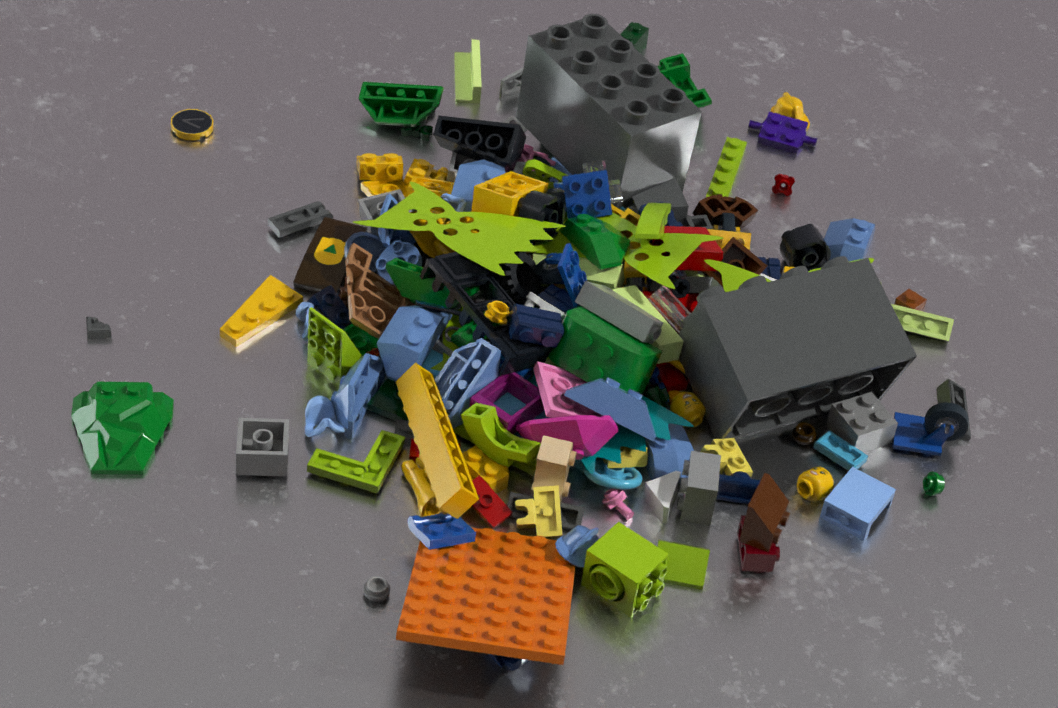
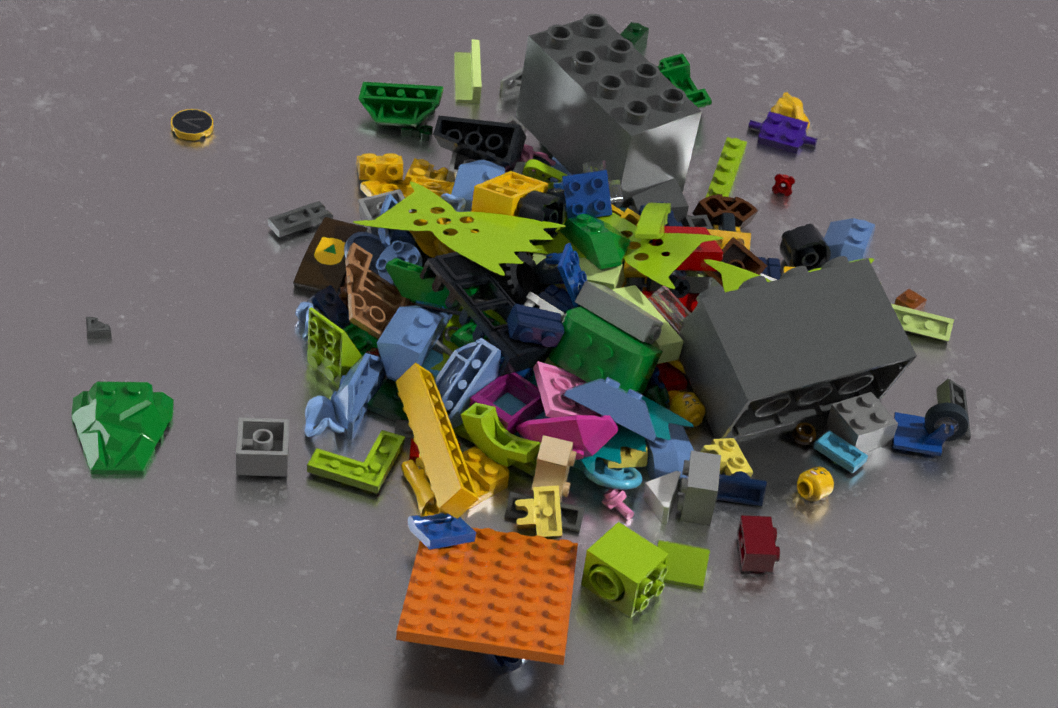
yellow wing [219,275,304,347] -> none
light grey plate [363,576,390,601] -> none
red plate [471,475,513,530] -> none
yellow plate [484,300,510,324] -> none
medium blue piece [555,525,600,568] -> none
reddish brown slope [739,473,791,552] -> none
light blue panel [820,467,896,541] -> none
green plate [923,471,945,496] -> none

